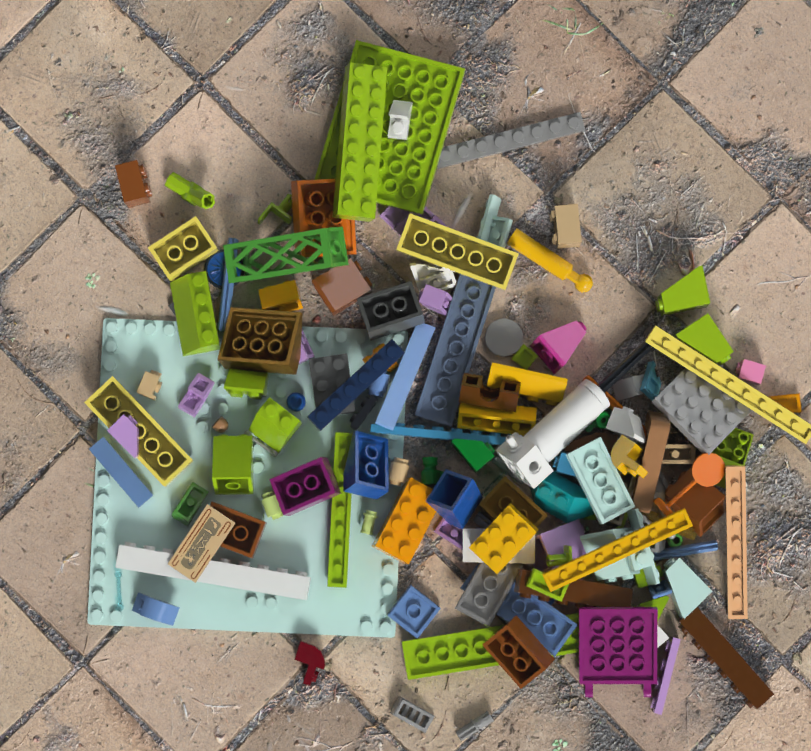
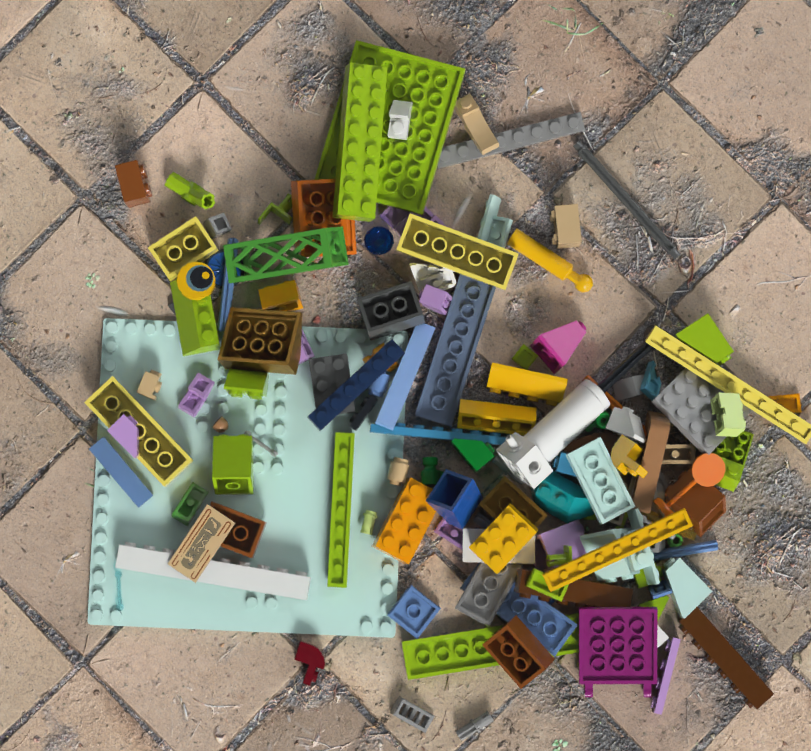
medium blue brick [132,592,180,626] -> none
lime slope [248,397,302,454] -> none
yellowish green brick [261,490,283,520] -> none
magenta brick [269,457,342,516] -> none
blue plate [286,392,306,412] -> none
slope [311,258,373,317] -> none
blue slope [343,430,389,500] -> none
reddish brown arch [459,373,521,412] -> none
light grey tile [485,318,523,357] -> none
lime slope [655,265,710,316] -> none
light nougat plate [725,465,748,619] -> none
bright pink brick [735,359,766,385] -> none
none -> tile [177,262,216,300]
none -> light grey slope [203,213,232,239]
none -> clear blue hair [364,226,394,255]
none -> tan slope [455,94,499,155]
none -> dark grey piece [573,141,681,260]
none -> yellowish green brick [710,392,746,437]

